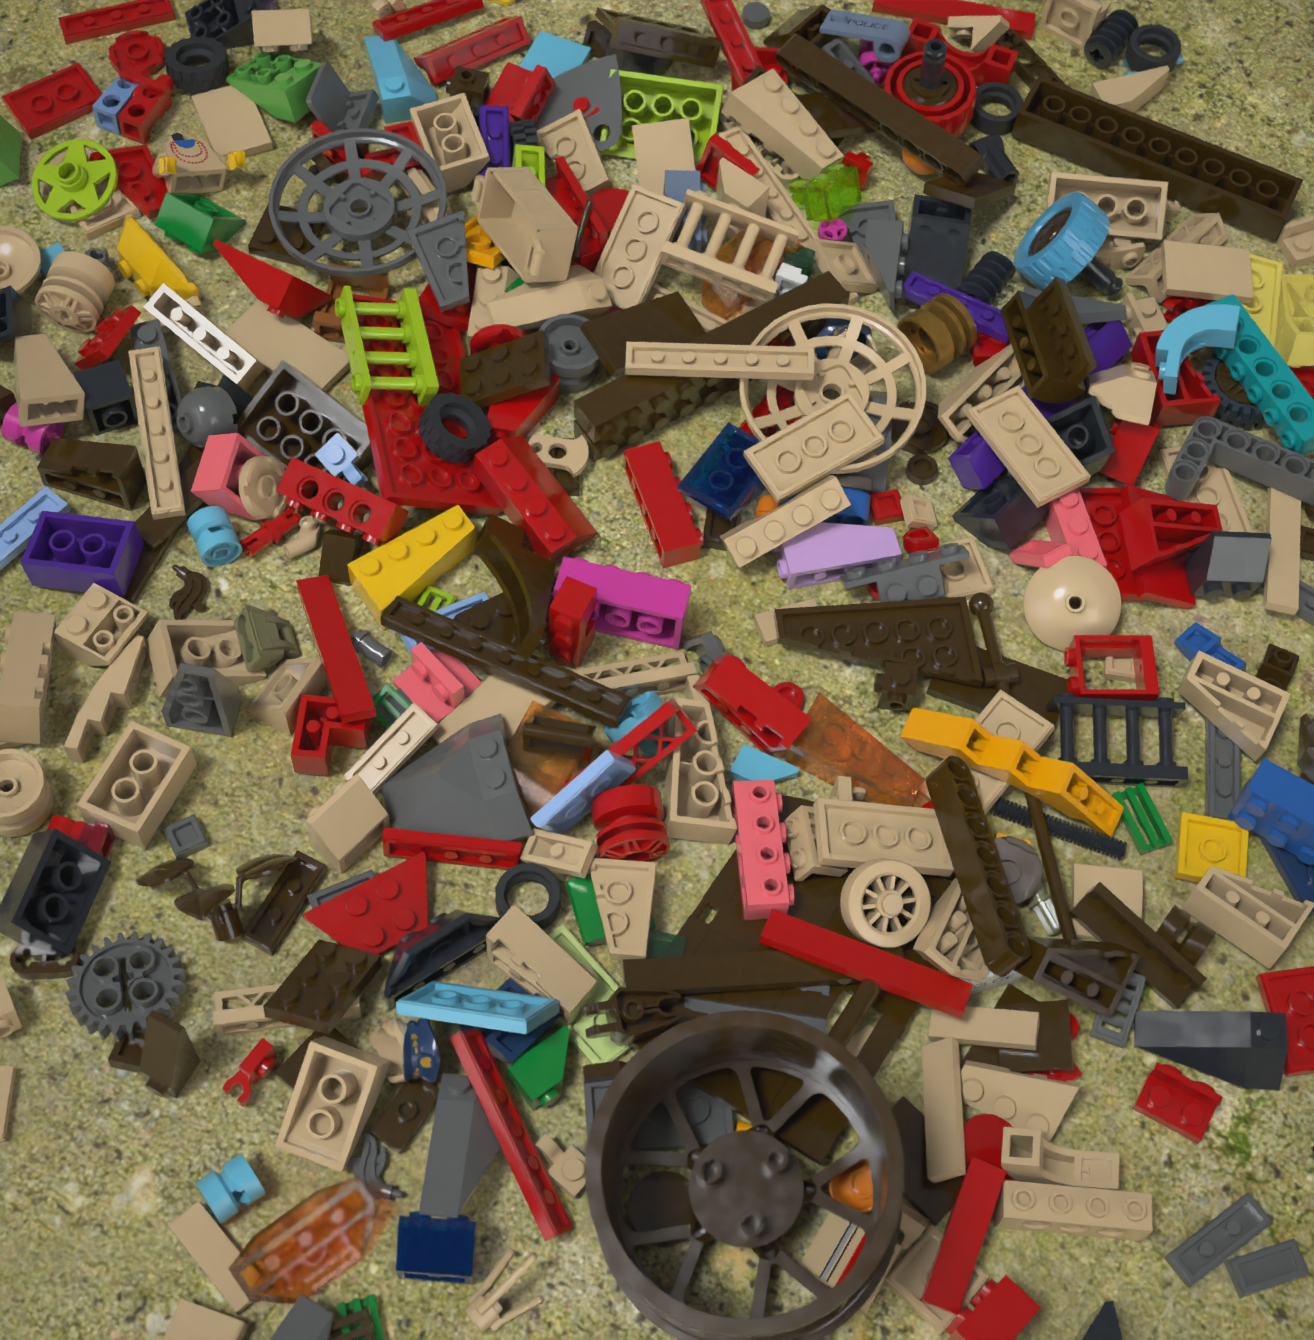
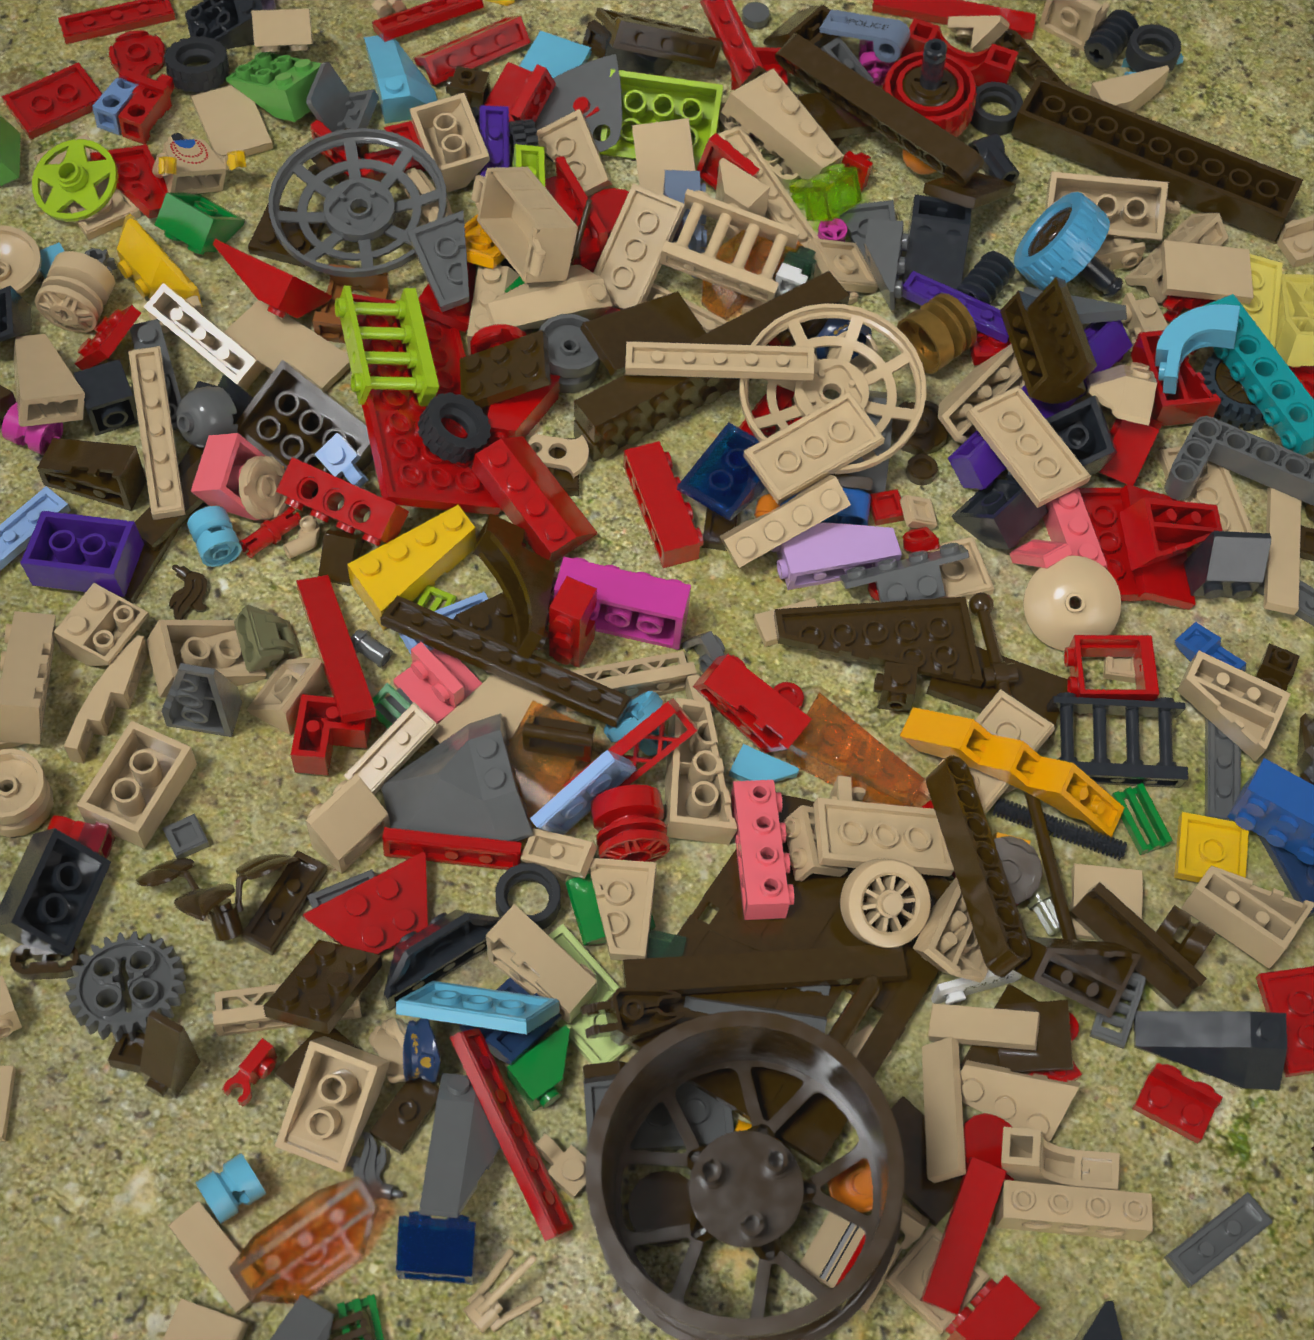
red tile [759,909,974,1019] -> none
dark grey tile [1224,1238,1310,1299] -> none

